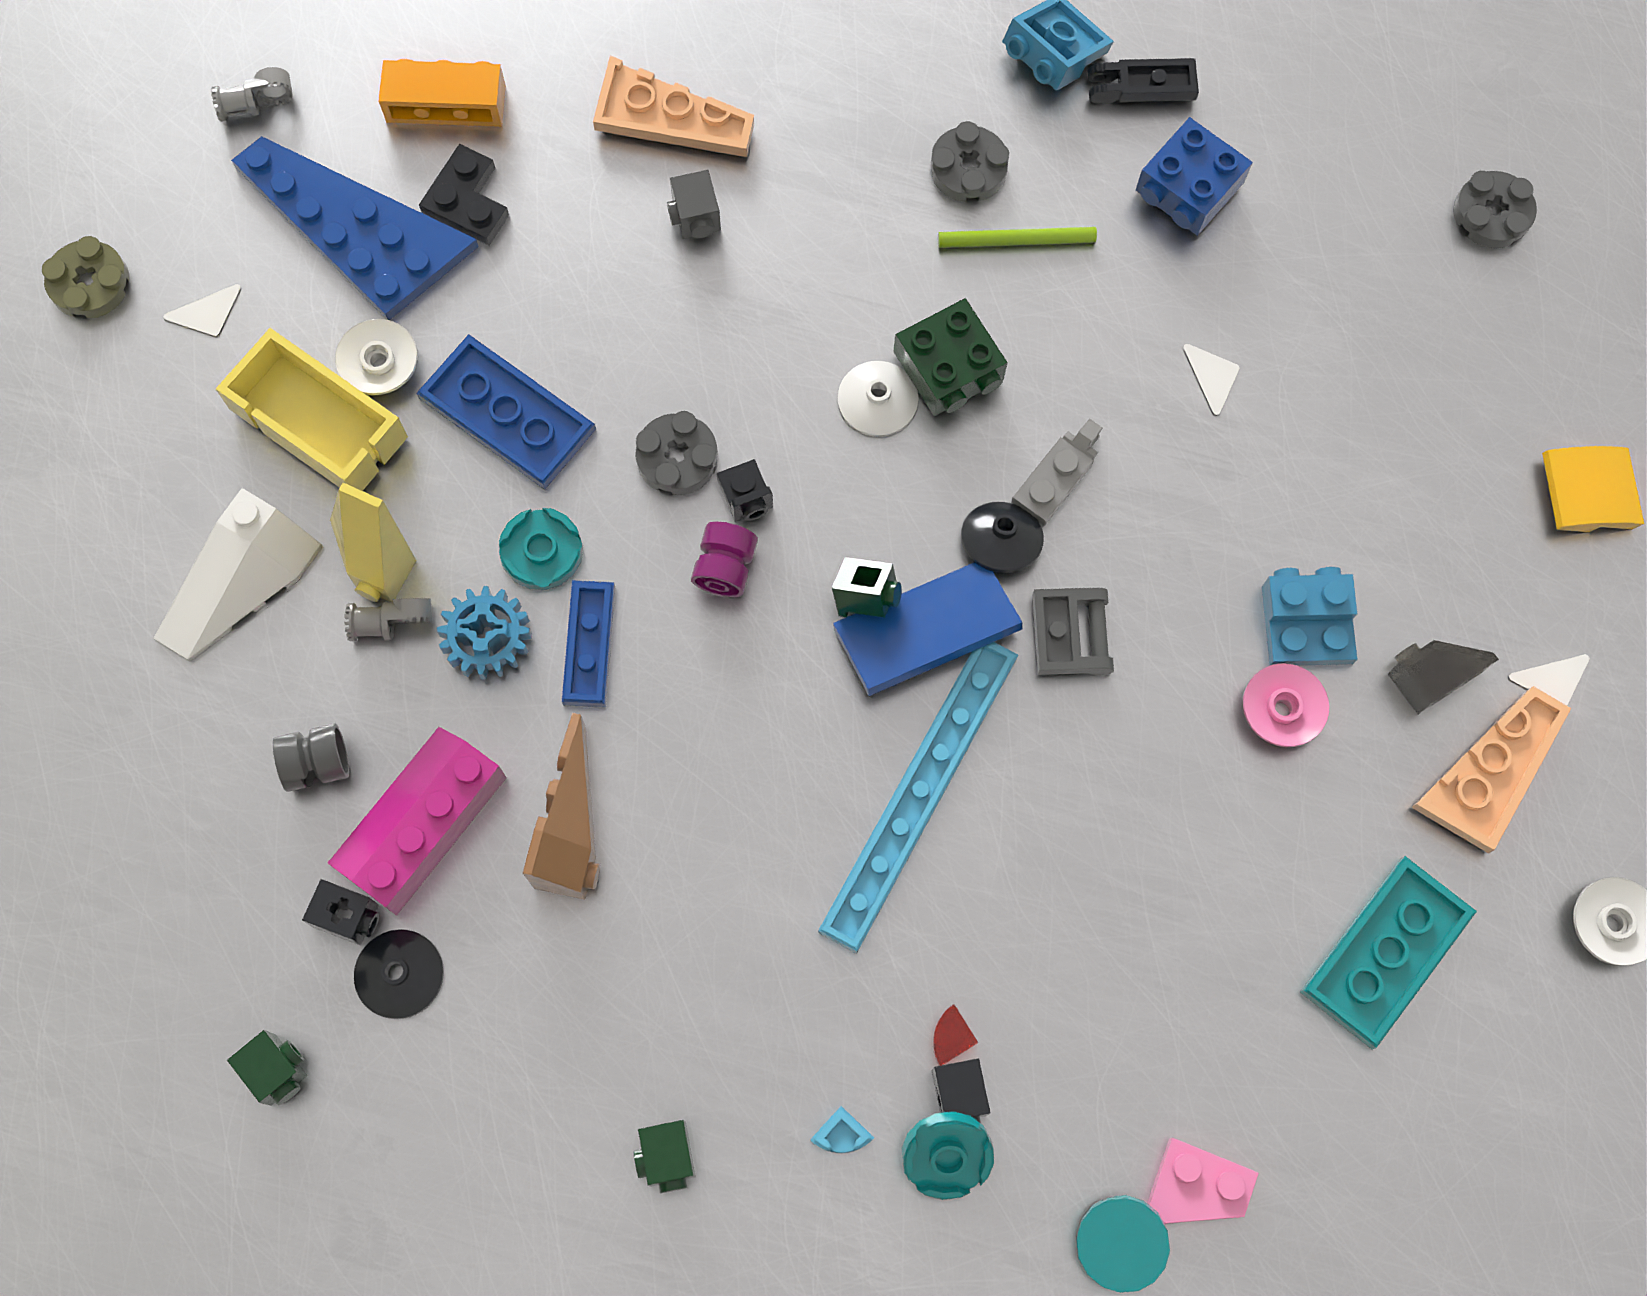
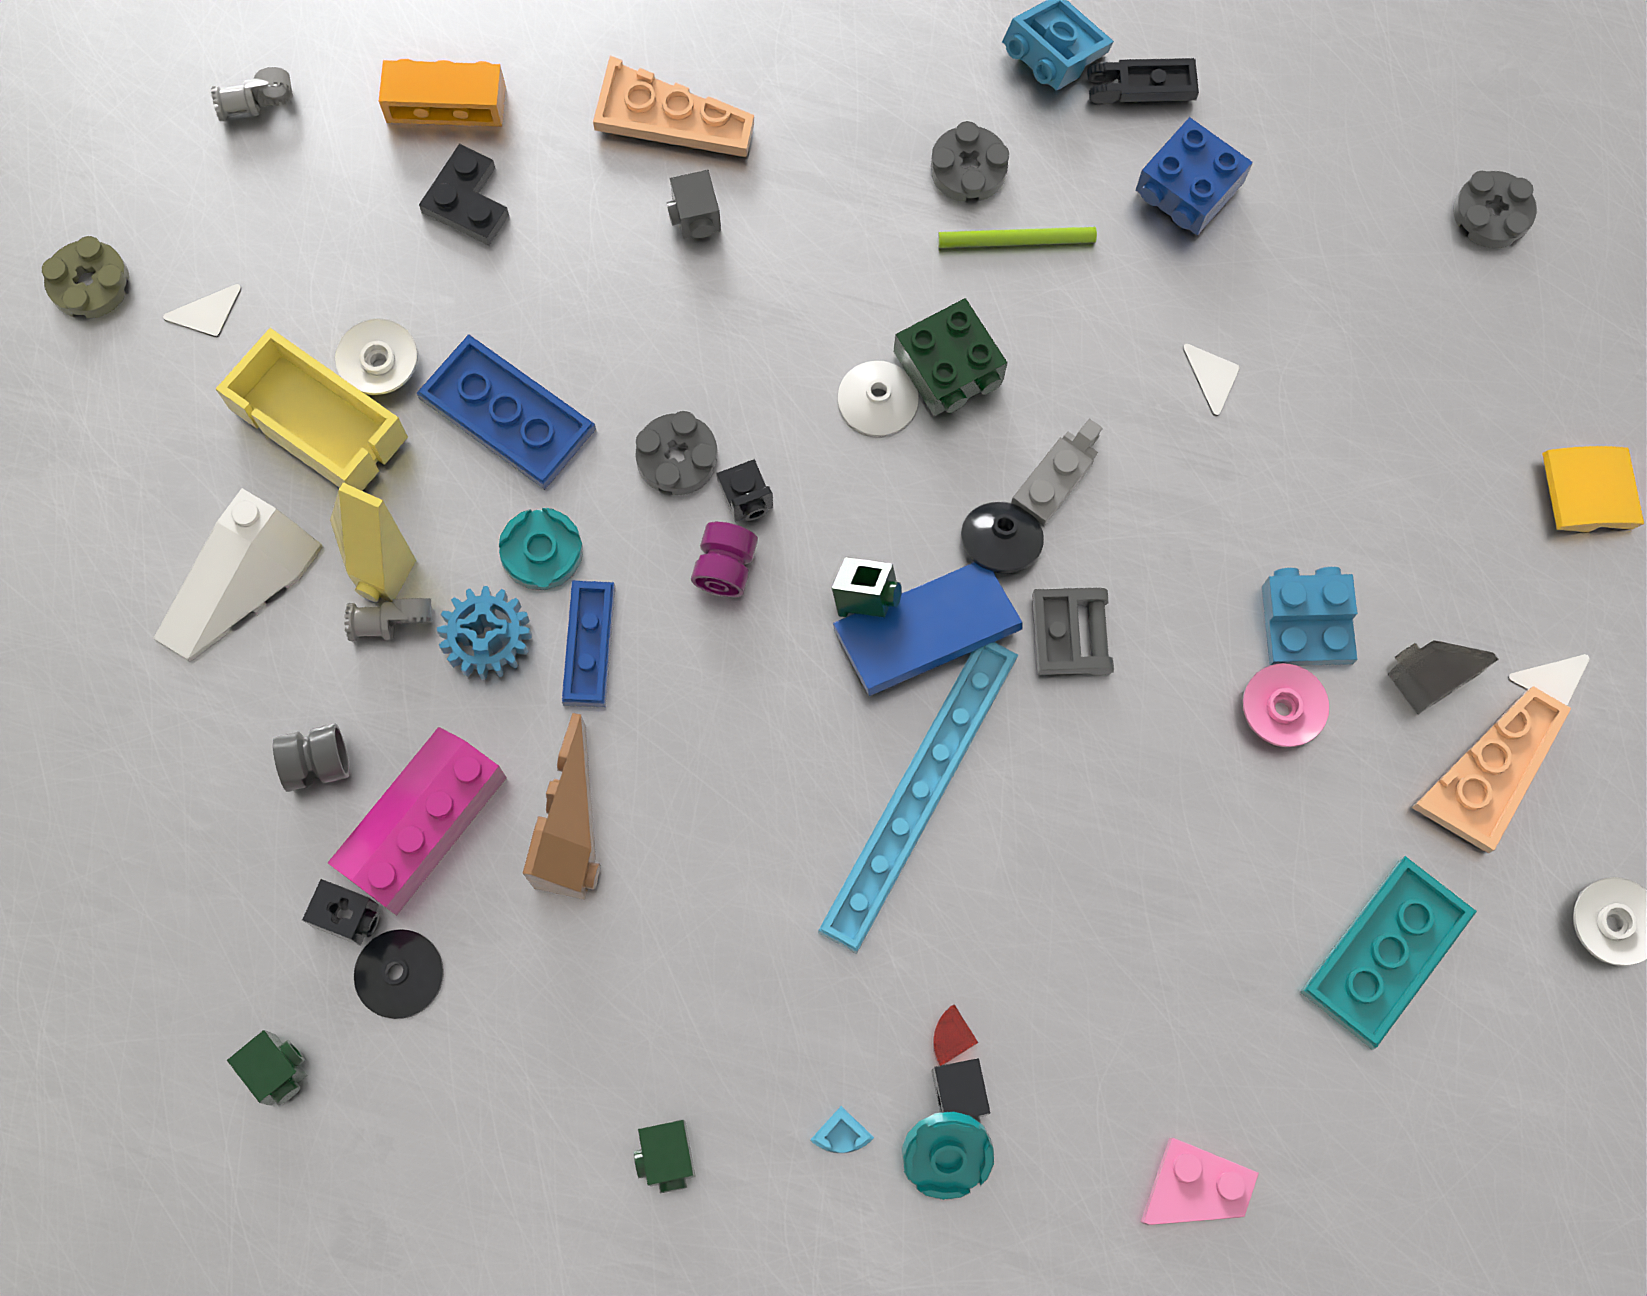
blue wing [231,136,479,320] -> none
teal tile [1076,1195,1170,1293] -> none

